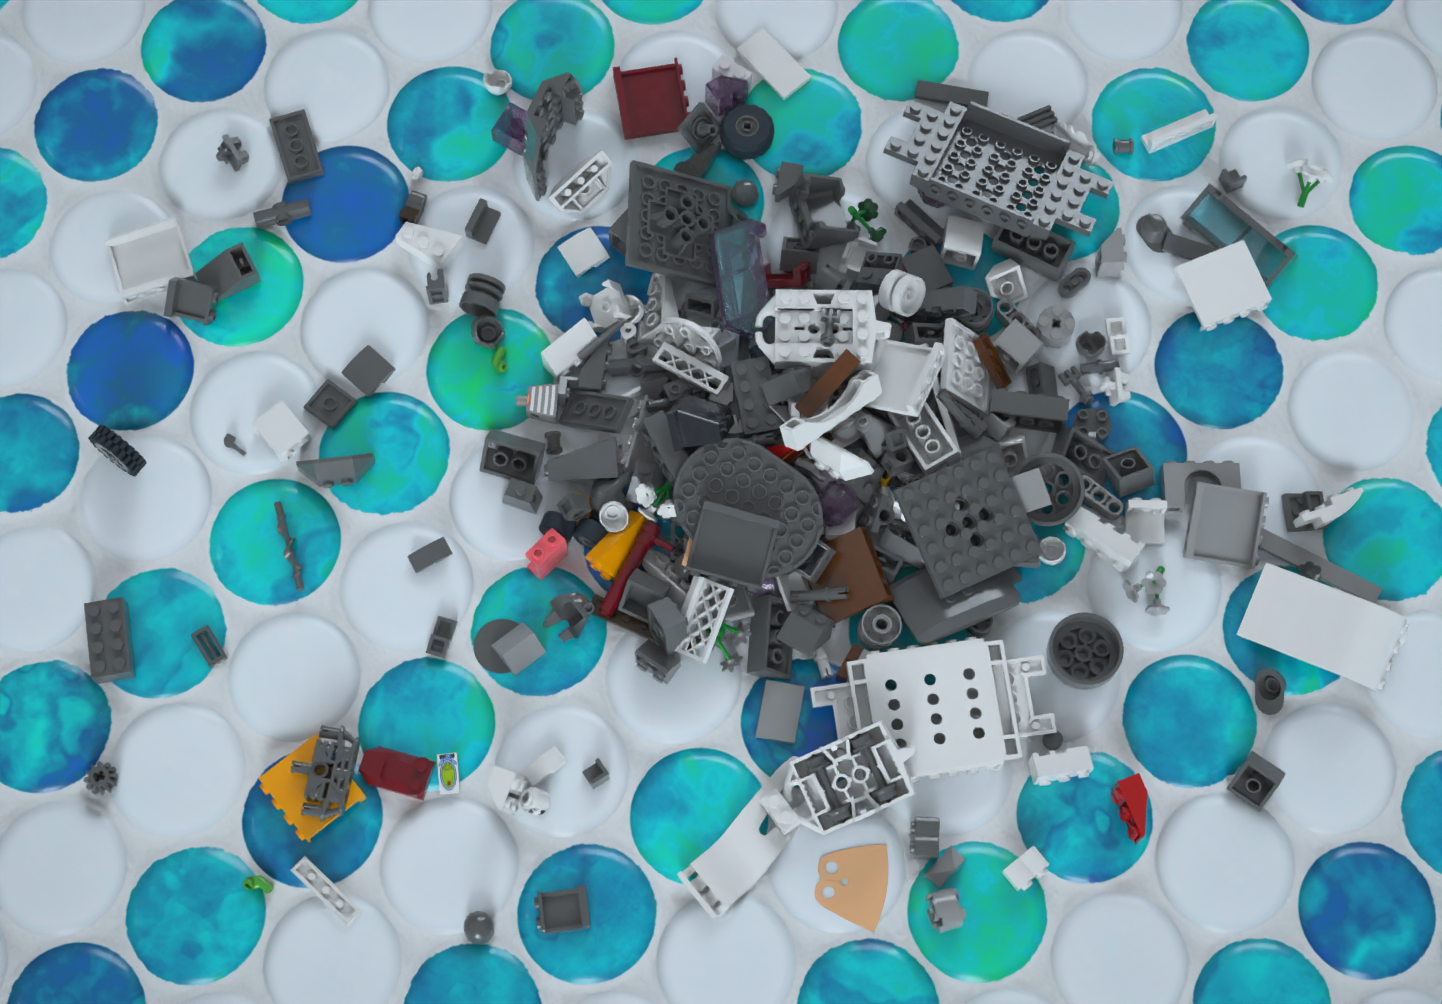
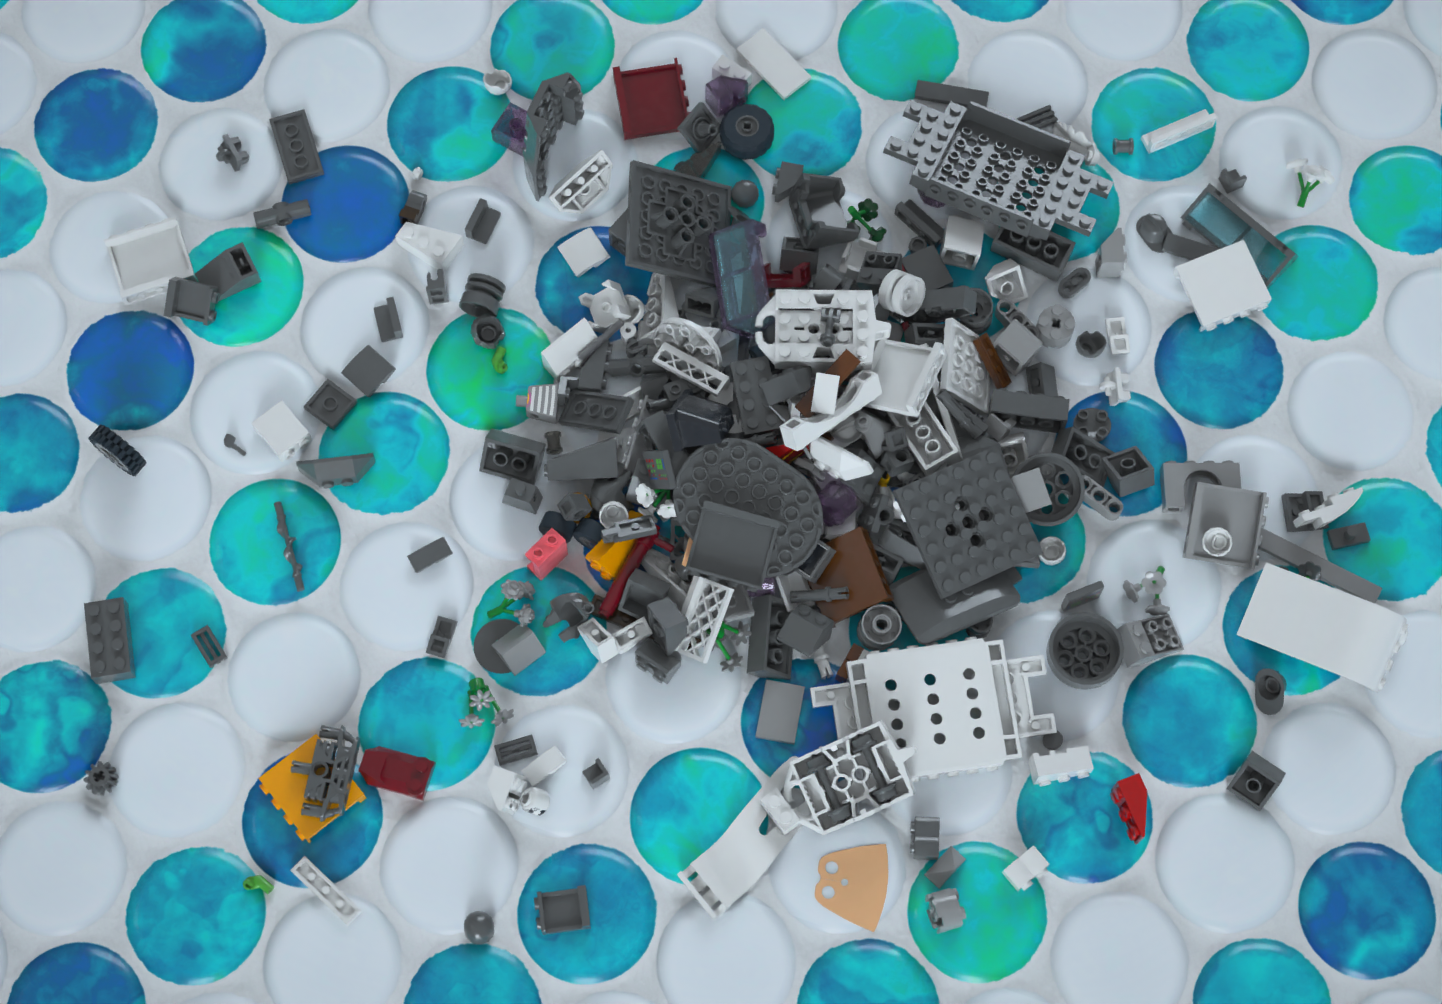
tile [437,753,460,795] -> none
dark grey hinge [1058,366,1094,405] -> none
white wedge [1063,506,1145,573] -> none
dark grey pin [1080,358,1120,376] -> none
white bracket [1125,498,1167,544] -> none
none -> dark grey panel [374,297,403,342]
none -> light grey plant [459,678,514,729]
none -> light grey plant [487,579,535,627]
none -> dark grey tile [494,735,538,766]
none -> white slope [577,618,618,663]
none -> dark grey hinge [601,515,657,543]
none -> white slope [611,617,653,654]
none -> dark grey tile [643,450,677,489]
none -> white panel [811,372,840,415]
none -> dark grey tile [1061,581,1104,612]
none -> light grey slope [1117,614,1184,668]
none -> white hair [1202,527,1233,557]
none -> dark grey tile [1327,522,1371,550]

